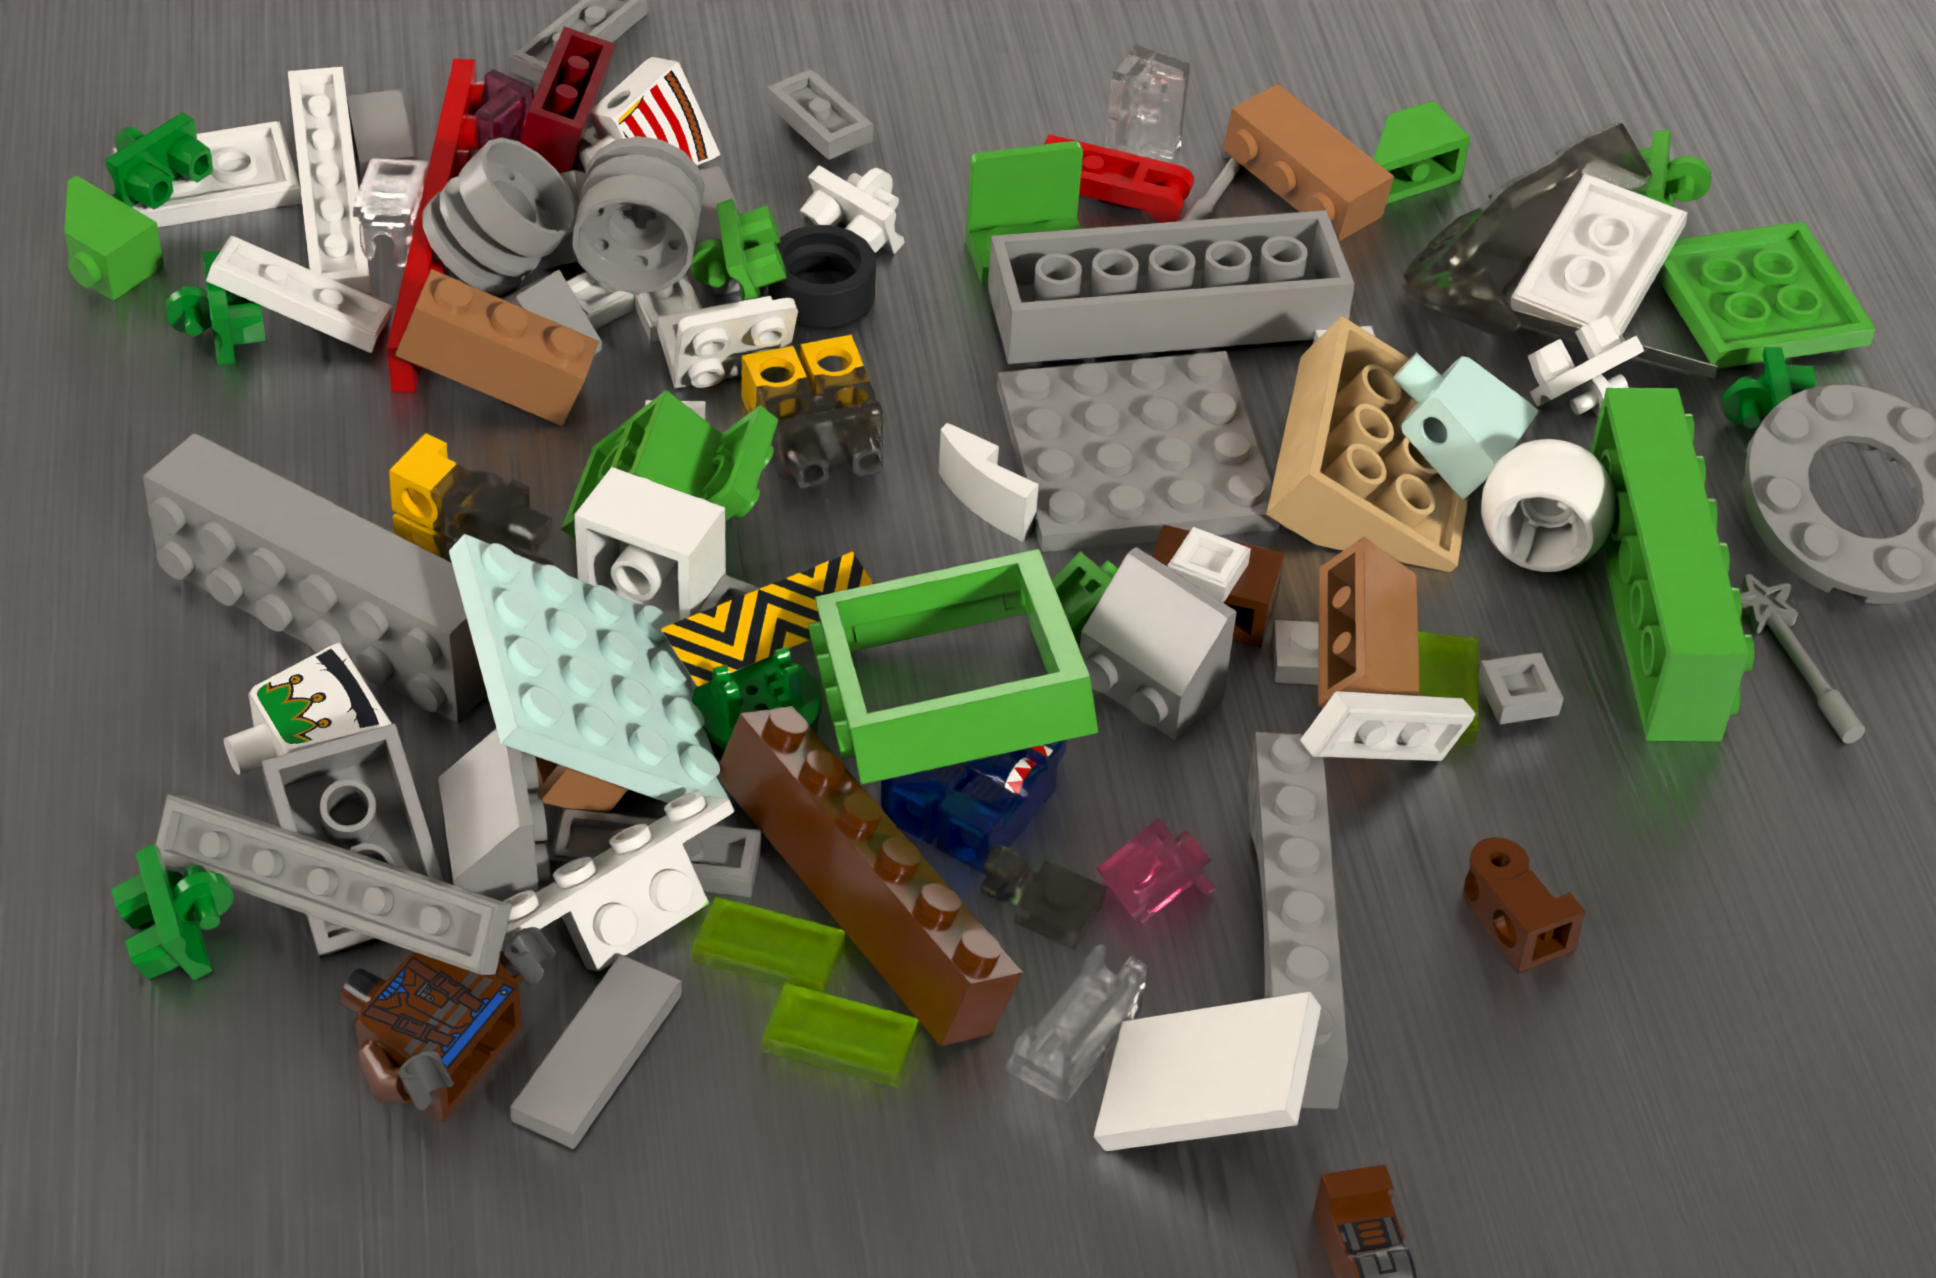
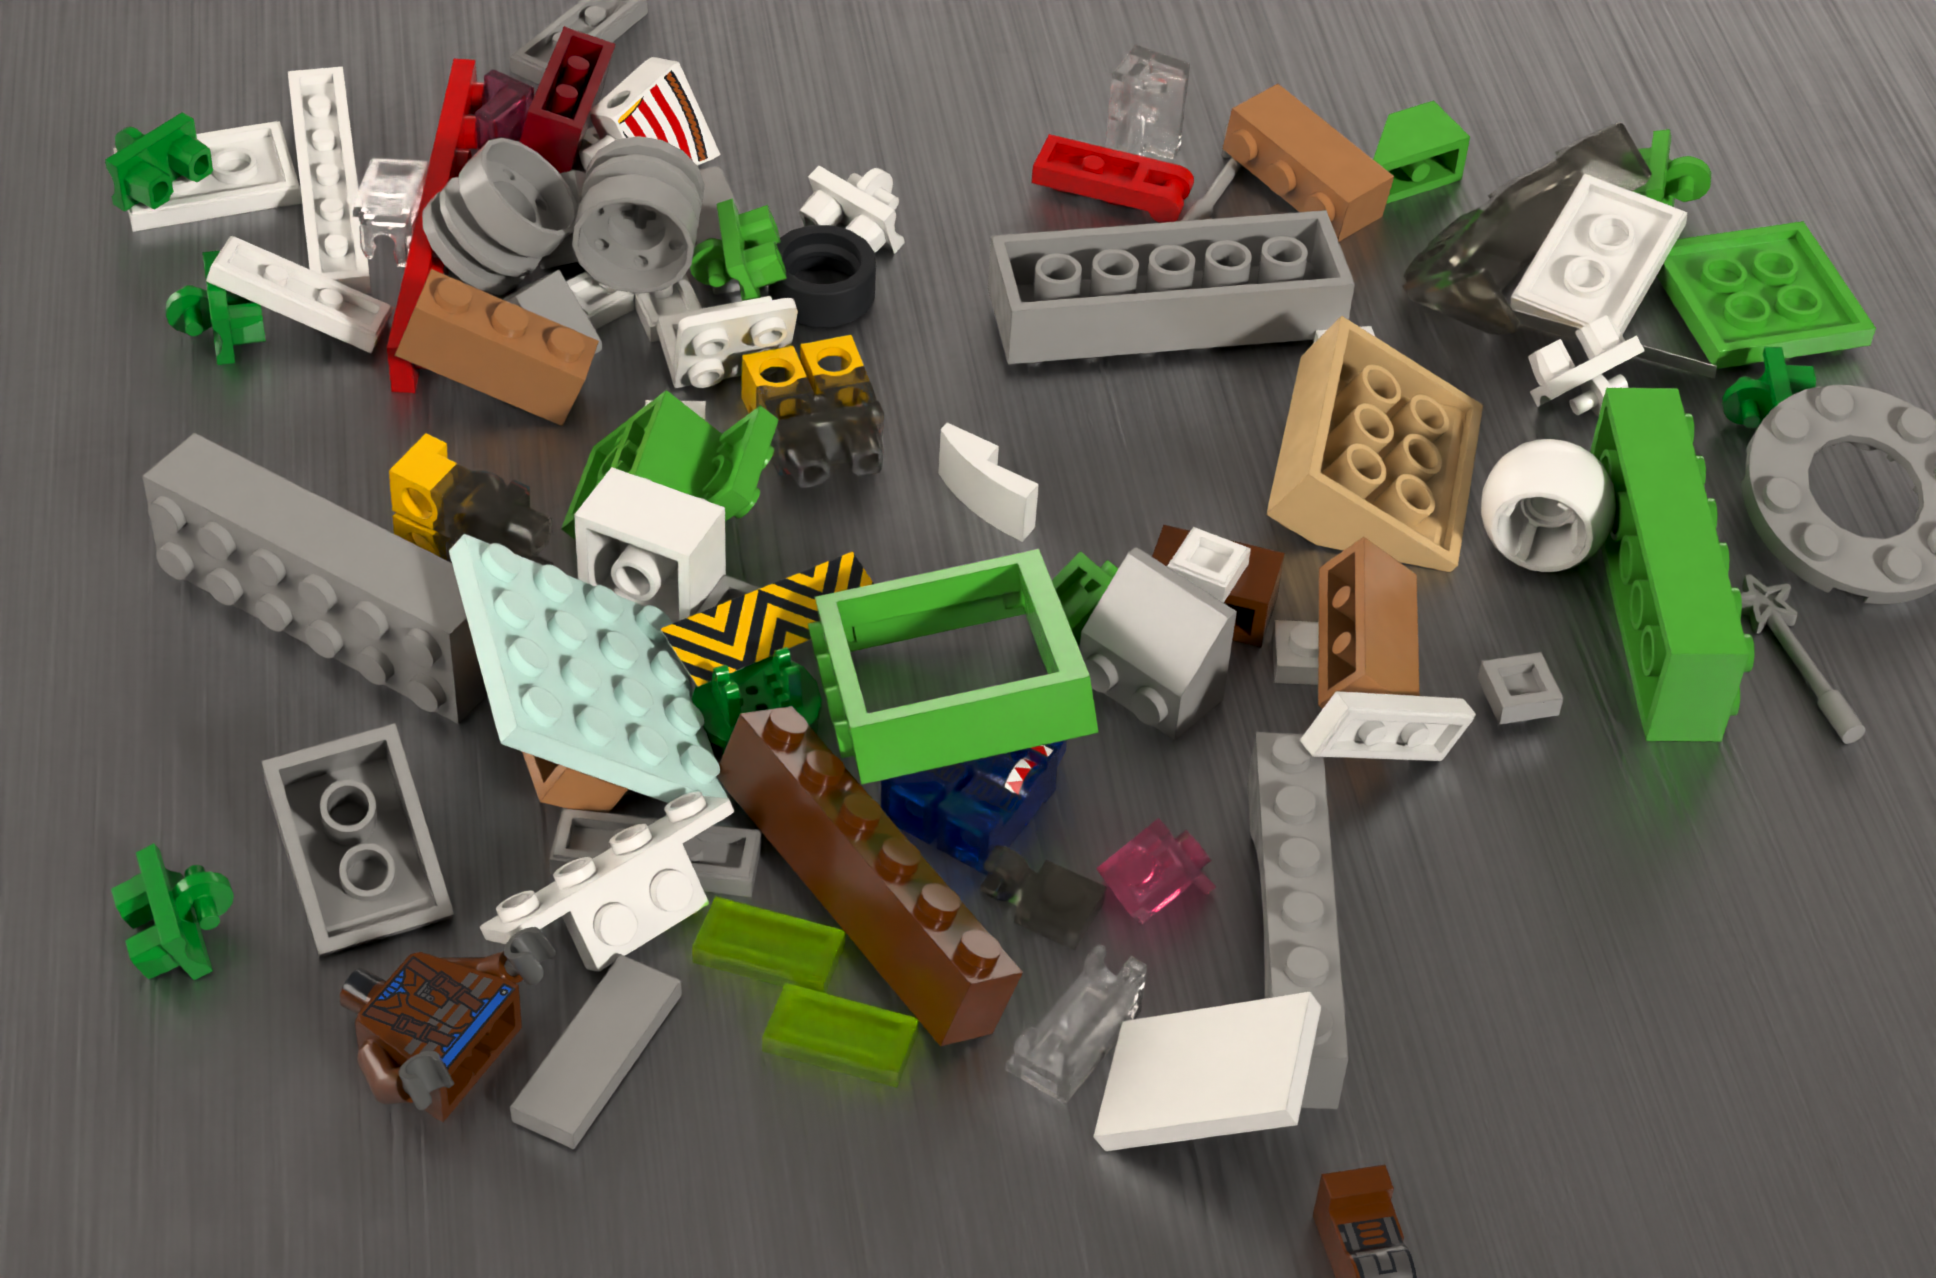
bright green slope [64,175,164,301] -> none
light grey tile [155,794,512,975] -> none
white torso [224,642,391,775] -> none
light grey tile [347,89,417,178] -> none
light grey slope [438,728,551,902] -> none
light grey plate [767,69,873,160] -> none
bright green bracket [965,141,1083,285] -> none
light grey plate [997,351,1280,552] -> none
light aqua torso [1392,353,1539,500] -> none
clear neon green tile [1418,632,1478,746] -> none
reddish brown leg [1463,837,1585,973] -> none

